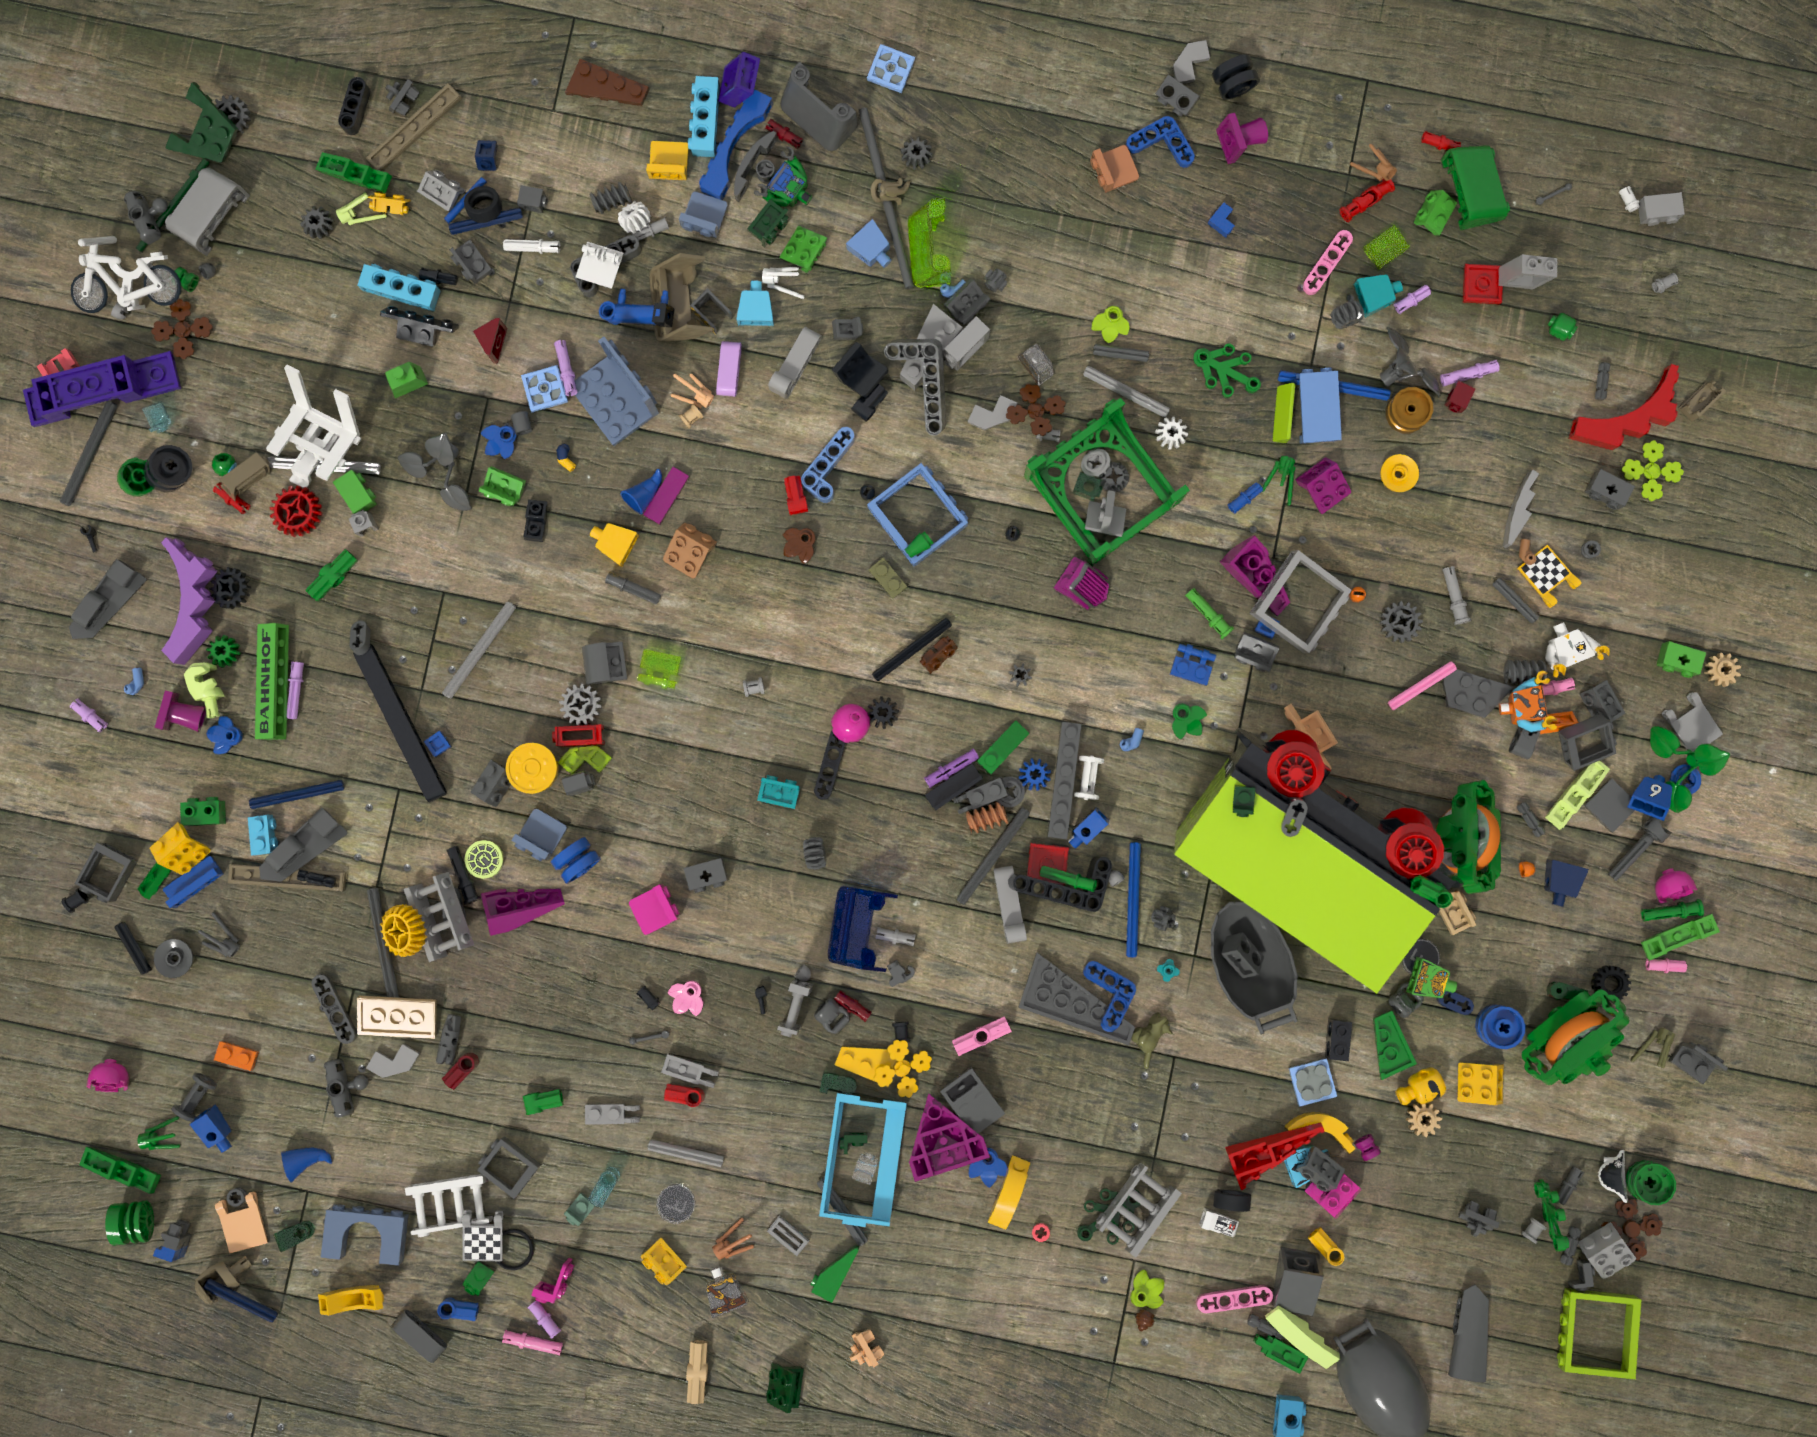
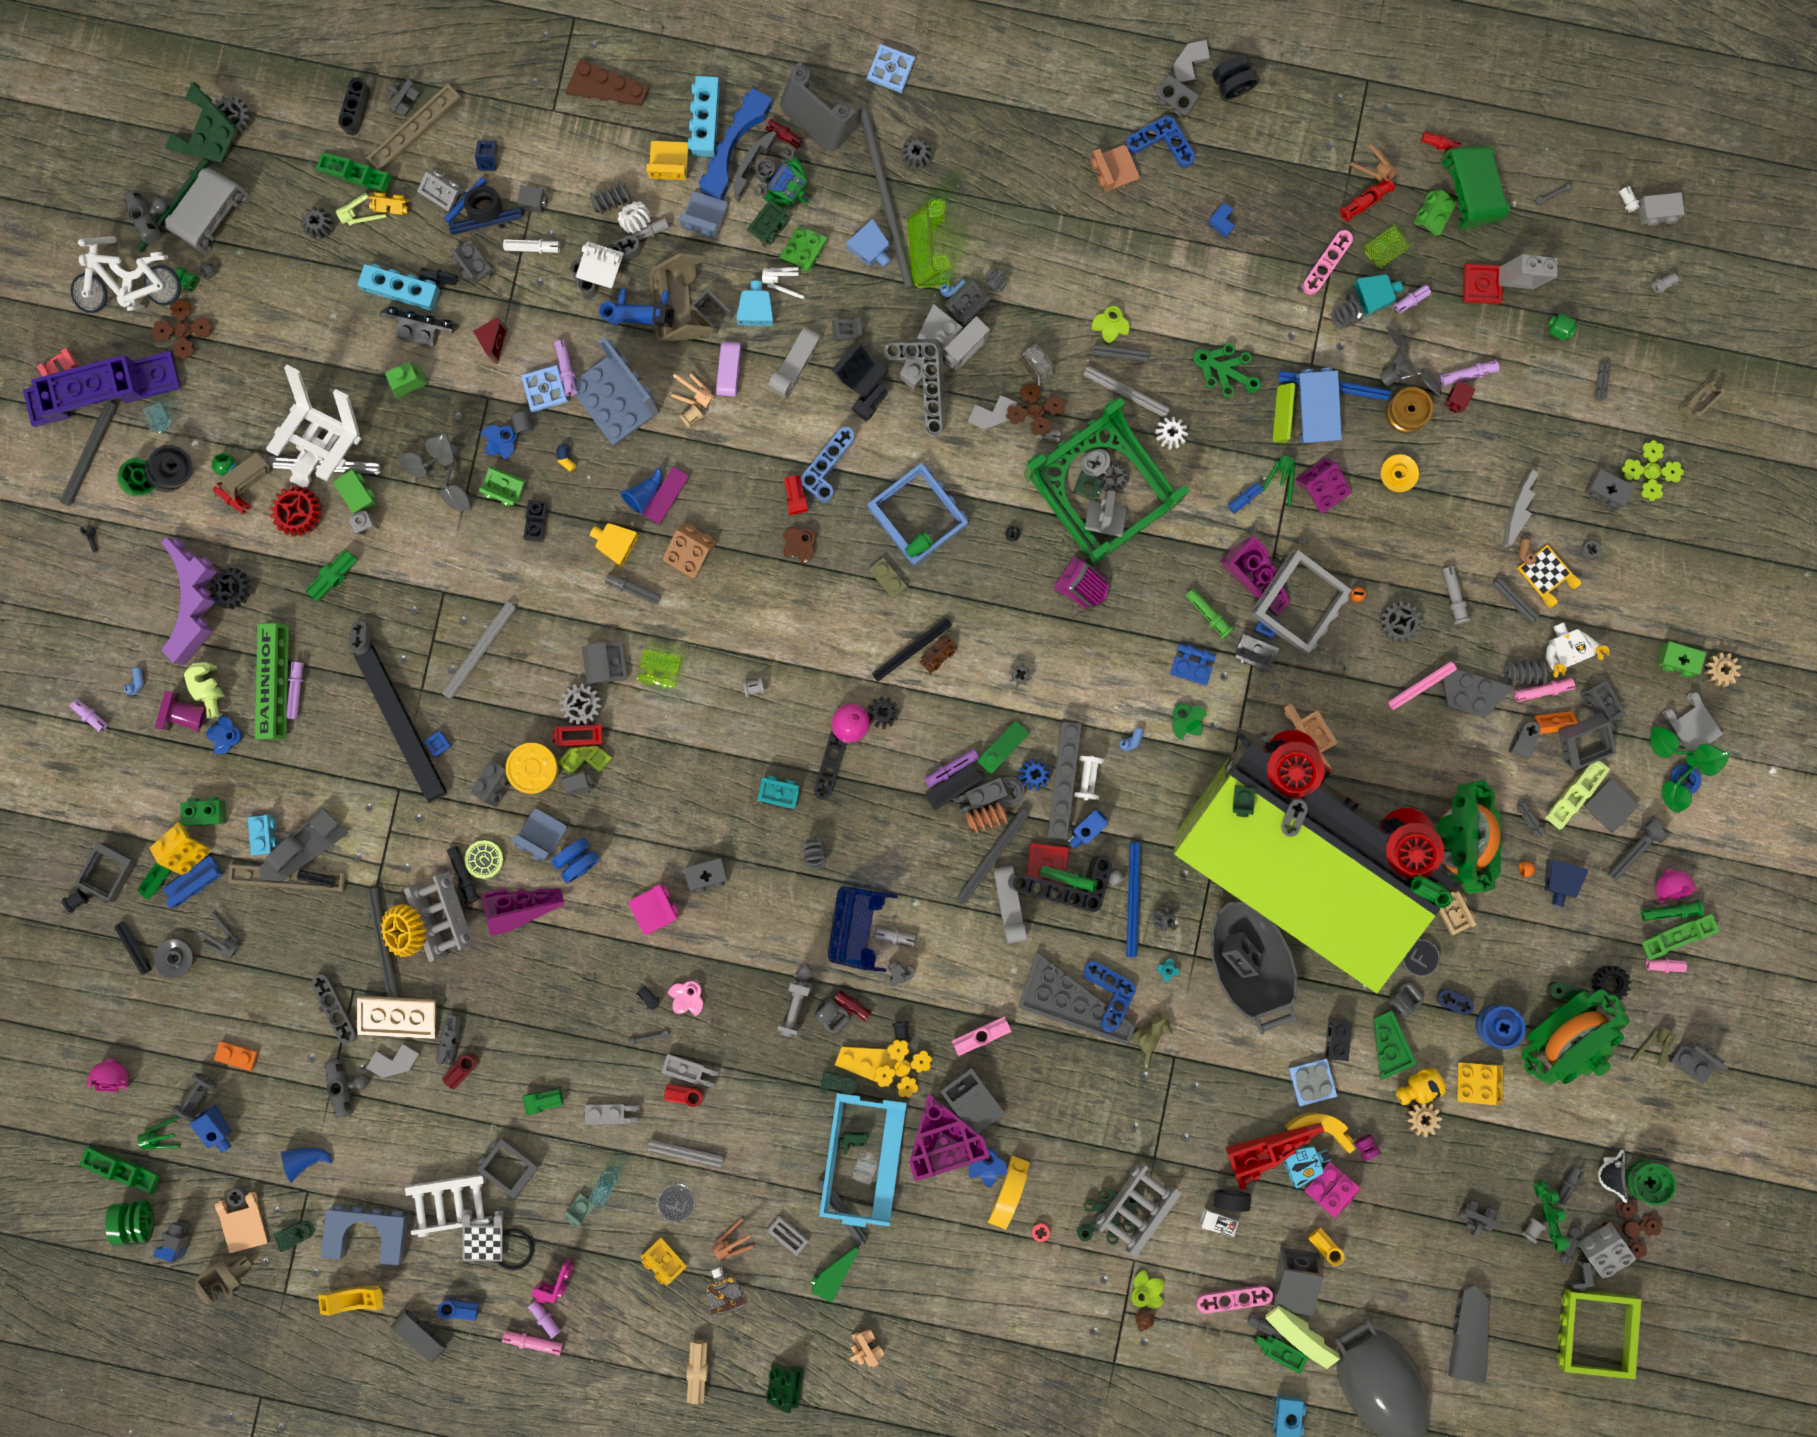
dark grey panel [69,558,147,639] -> none
light grey hinge [111,303,128,319] -> none
dark blue axle [204,1279,278,1323] -> none
green gear [206,635,241,668] -> none
dark blue axle [249,780,345,809] -> none
green bracket [463,1261,494,1296] -> none
dark purple window [718,52,760,108] -> none
black hand [755,986,768,1014] -> none
black hinge [860,484,875,500] -> none
dark tan piece [871,178,911,205] -> none
magenta plant [1216,113,1268,164] -> none
dark grey bracket [1296,1146,1345,1192] -> none
torso [1406,957,1457,998] -> none
torso [1499,671,1557,732] -> none
red arch [1568,364,1679,450] -> none
blue torso [1628,775,1672,821] -> none

